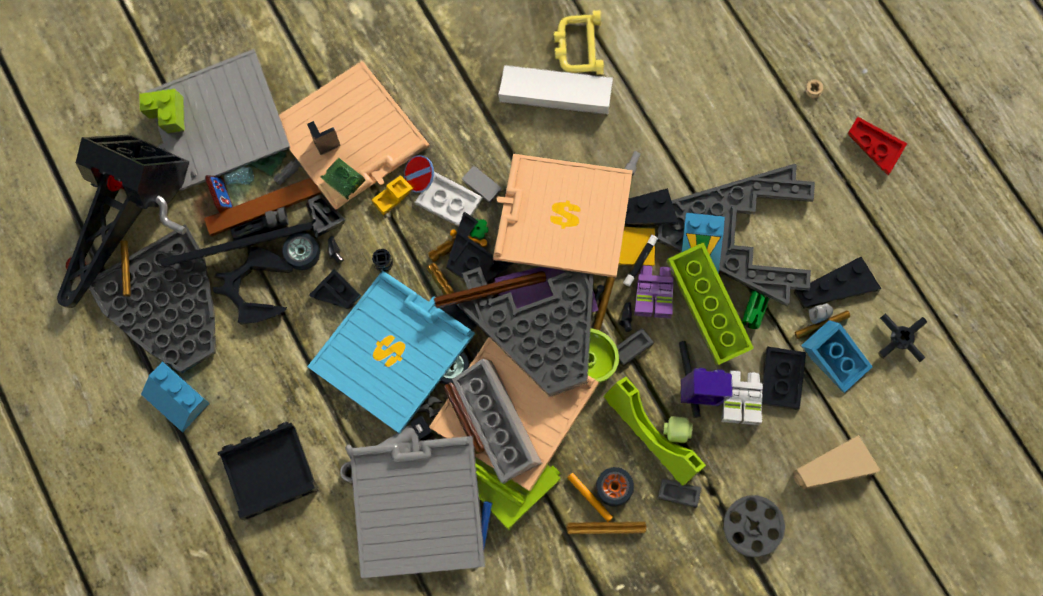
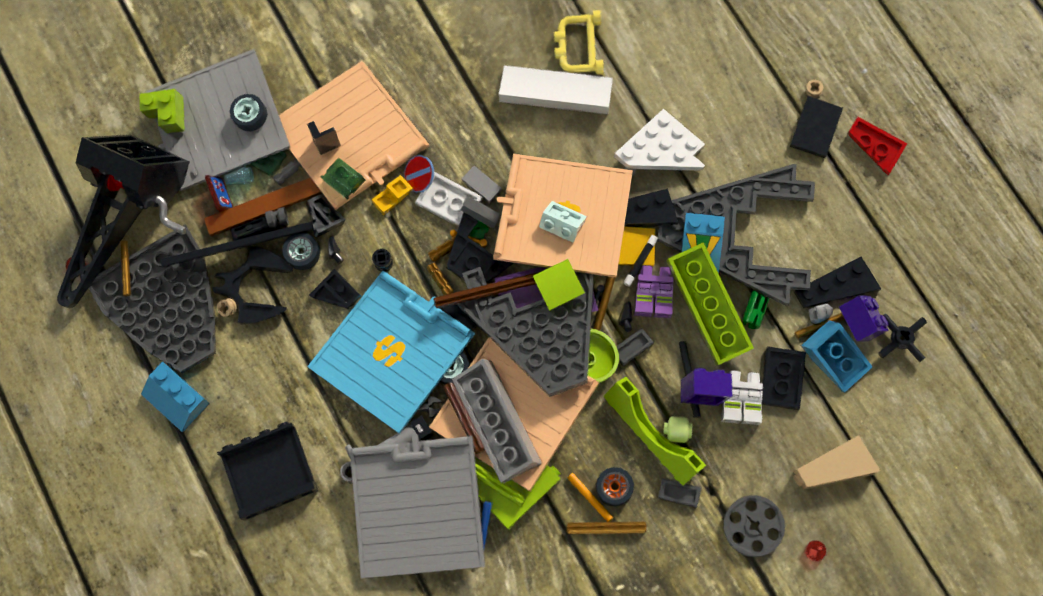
none -> tan bush [217,298,237,317]
none -> wheel [230,94,267,131]
none -> dark grey tile [461,195,500,228]
none -> lime slope [533,259,585,311]
none -> light aqua bracket [539,201,587,242]
none -> white wing [614,109,705,171]
none -> black tile [790,96,843,158]
none -> clear red tile [805,540,826,561]
none -> dark purple brick [839,296,889,342]

